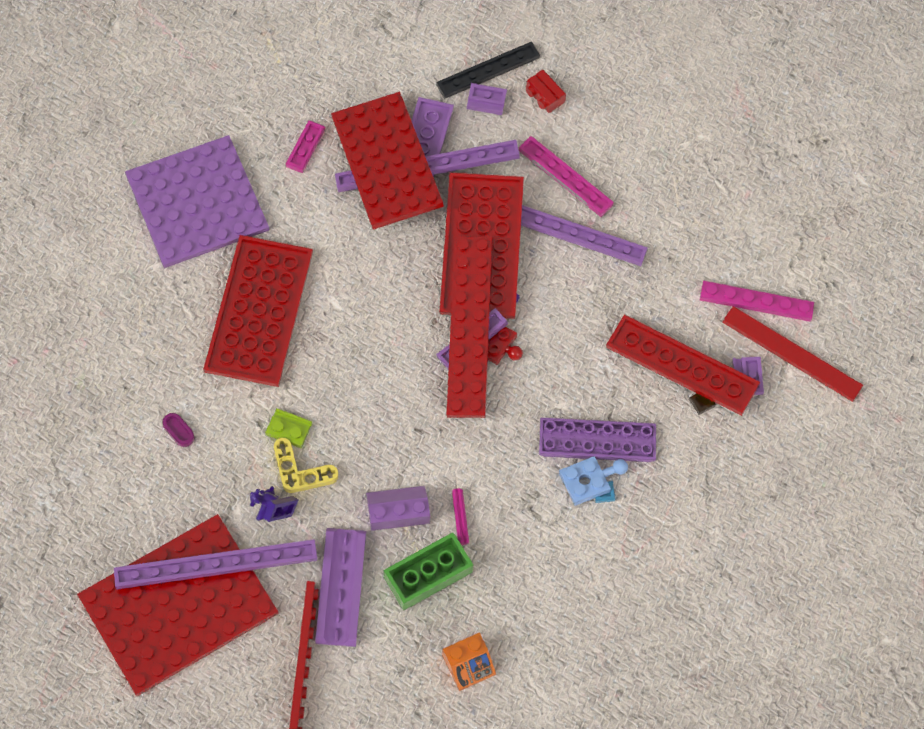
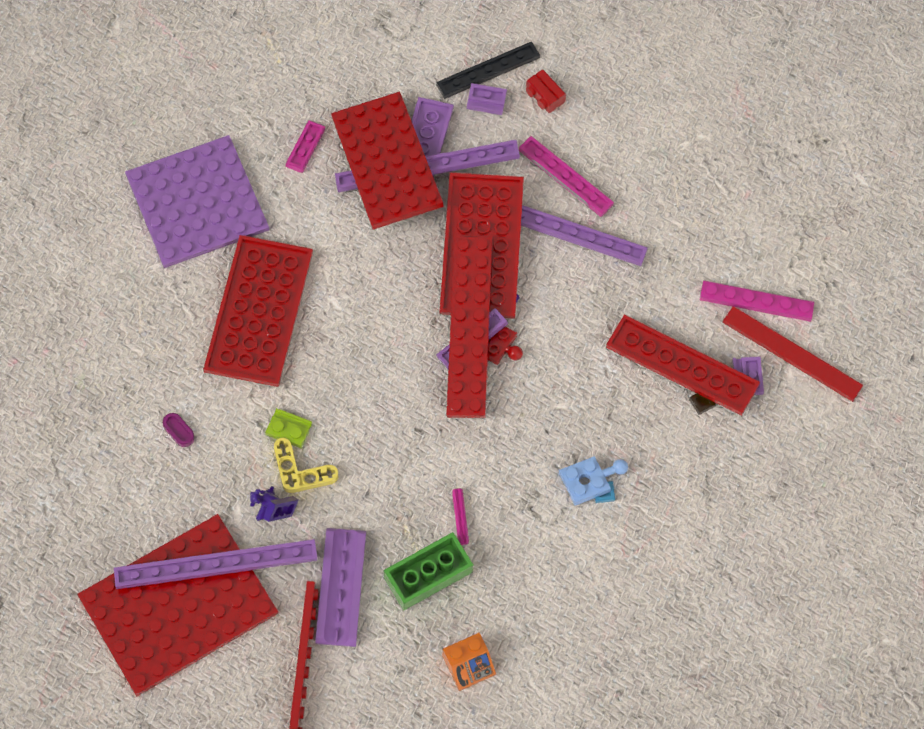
medium lavender slope [366,486,430,531] -> none
medium lavender plate [539,418,656,462] -> none

